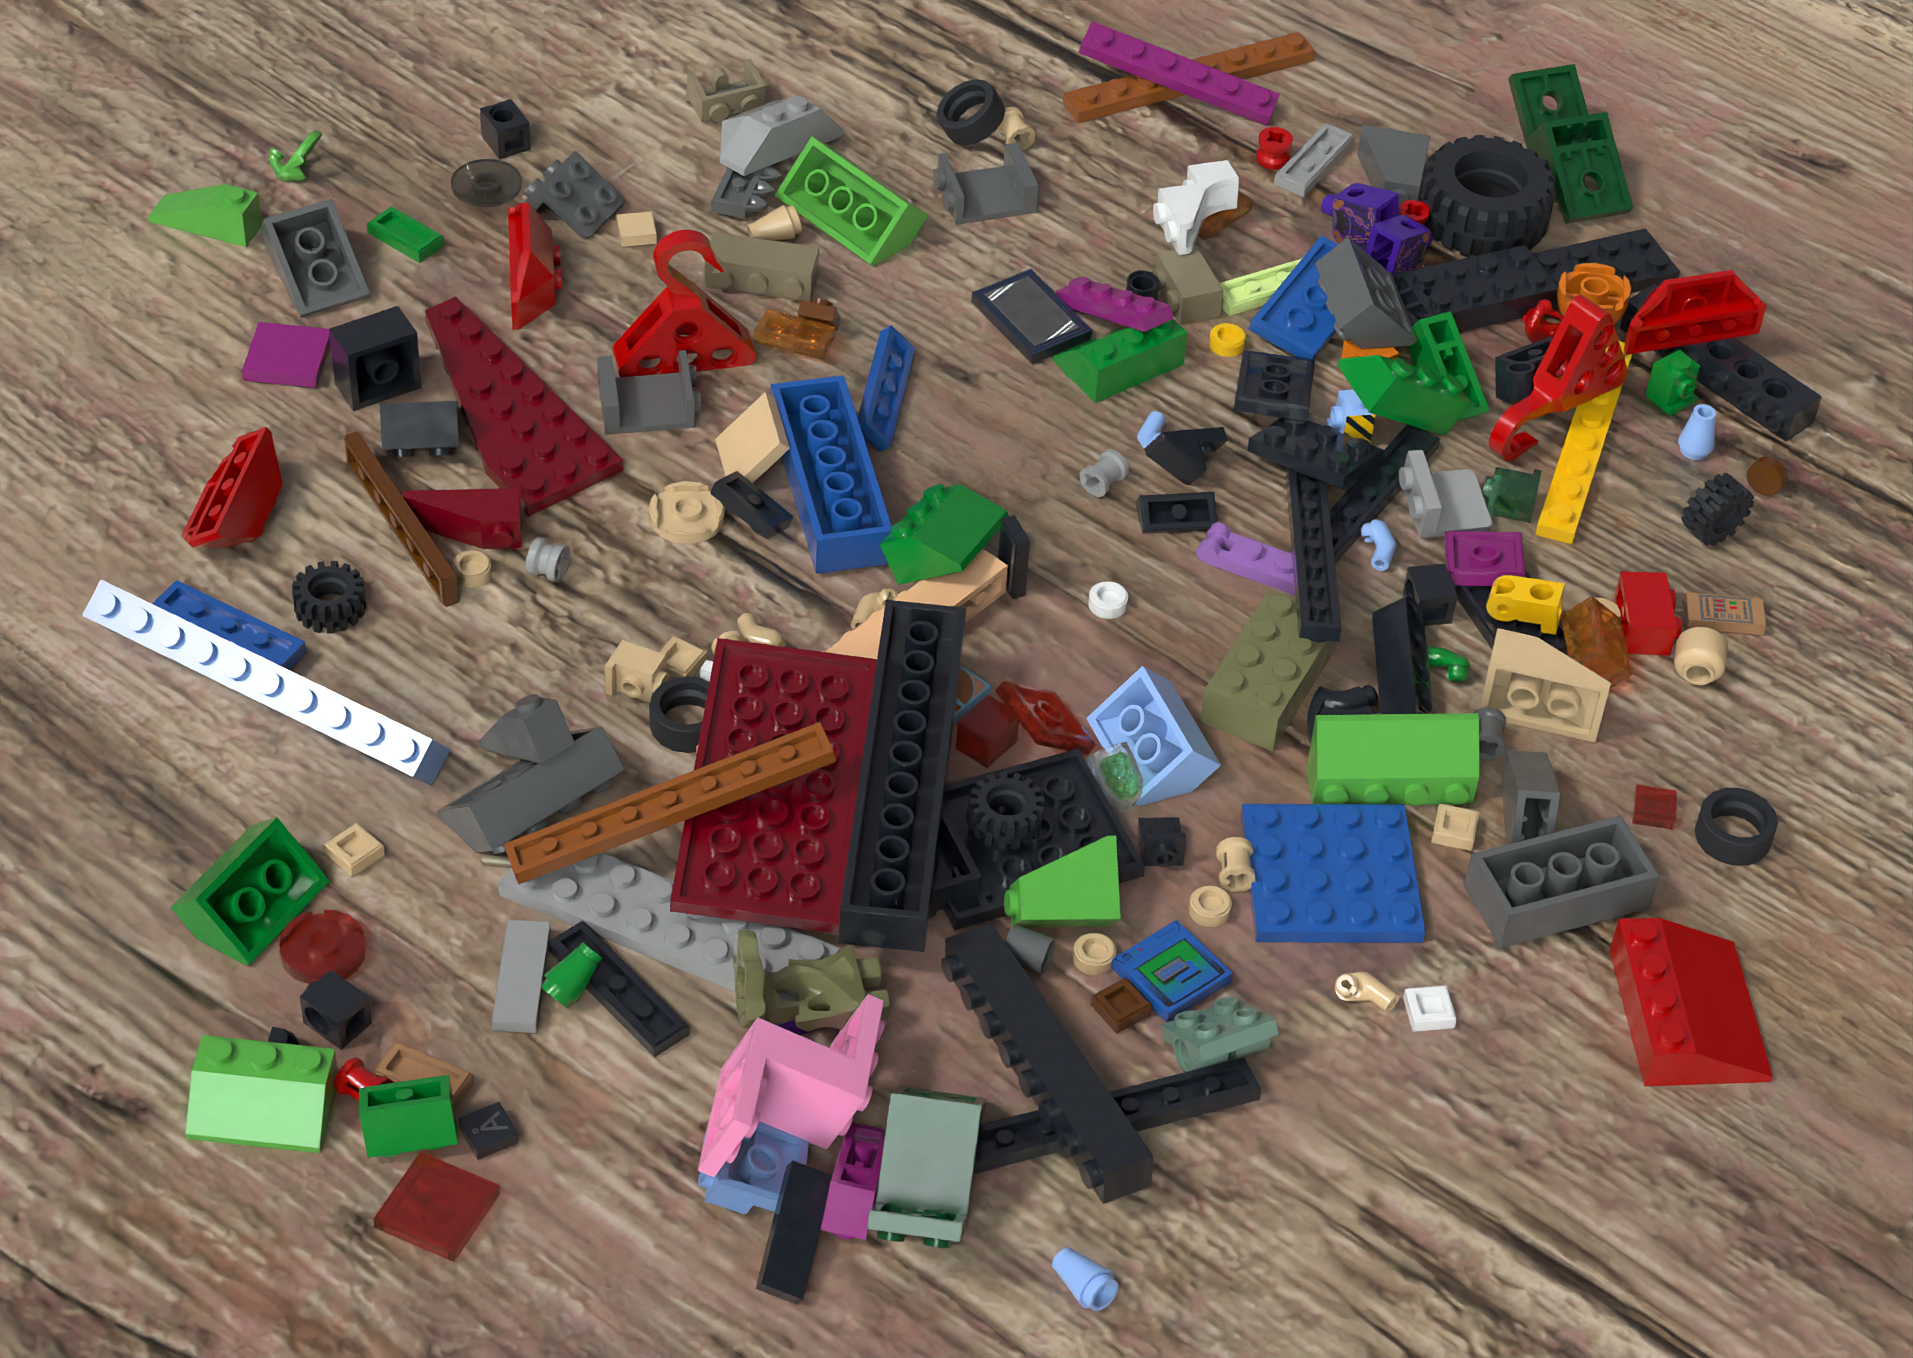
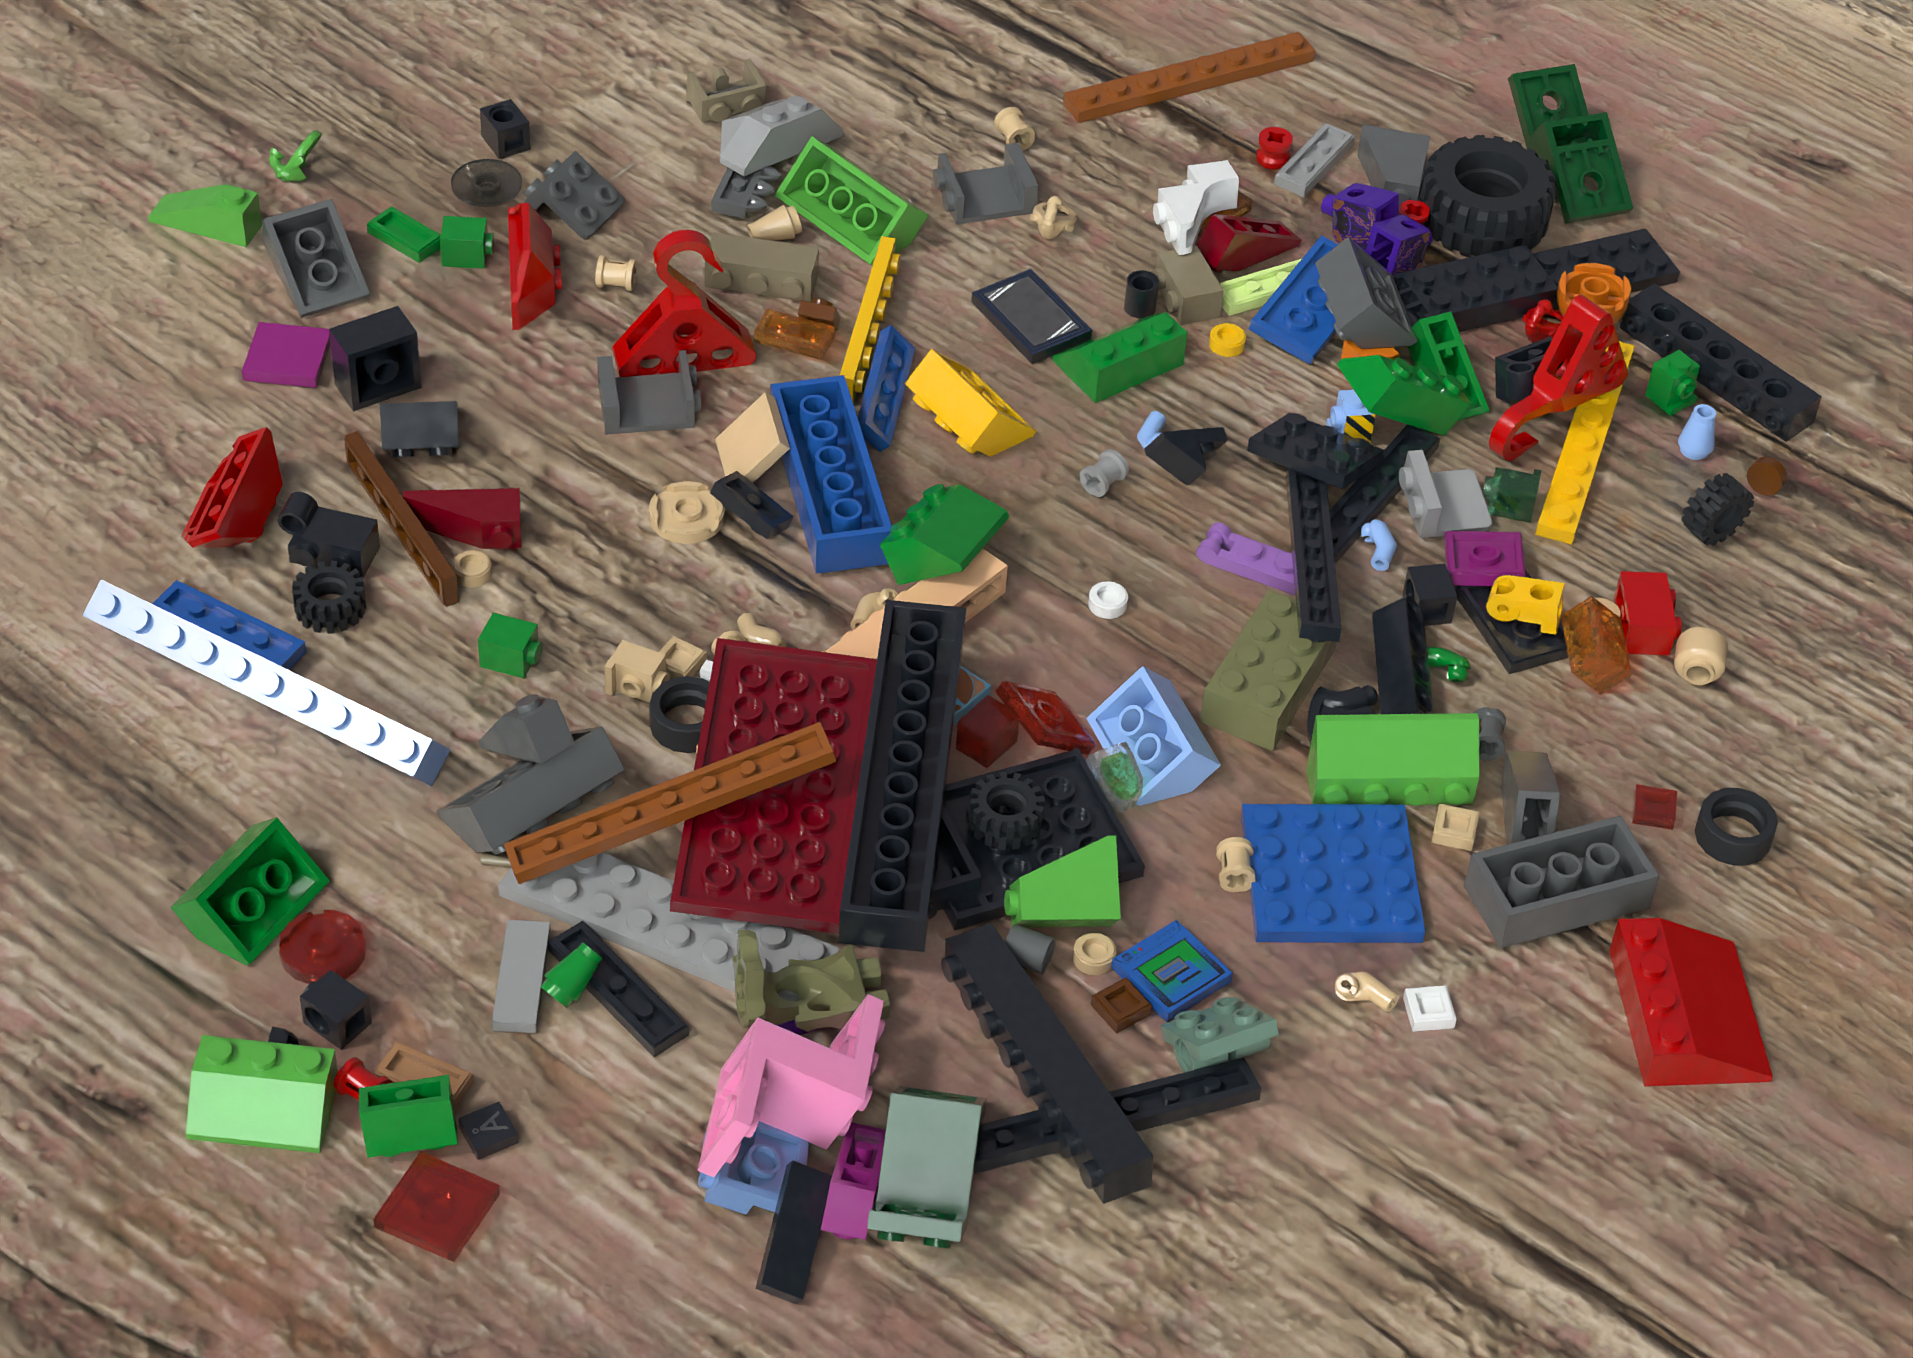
tan tile [324,822,385,877] -> none
dark red wing [425,296,623,517] -> none
light grey wheel [525,537,571,583] -> none
tan tile [616,211,657,247] -> none
black tyre [936,79,1005,146] -> none
black tile [998,515,1030,599] -> none
light blue cone [1052,1247,1118,1311] -> none
magenta plate [1056,277,1173,332] -> none
magenta plate [1079,21,1280,126] -> none
black slope [1136,492,1217,534] -> none
black bracket [1137,817,1187,867] -> none
tan tile [1189,886,1232,927] -> none
black tile [1233,350,1315,421] -> none
tan slope [1479,628,1611,743] -> none
red wedge [1623,270,1767,355] -> none
medium nougat tile [1683,592,1766,635] -> none
none -> black hinge [277,492,380,578]
none -> green brick [440,216,494,269]
none -> green brick [478,612,543,679]
none -> tan bush [595,255,637,292]
none -> yellow plate [840,236,901,404]
none -> yellow slope [905,349,1037,457]
none -> tan piece [1030,196,1077,239]
none -> dark red slope [1197,214,1302,273]

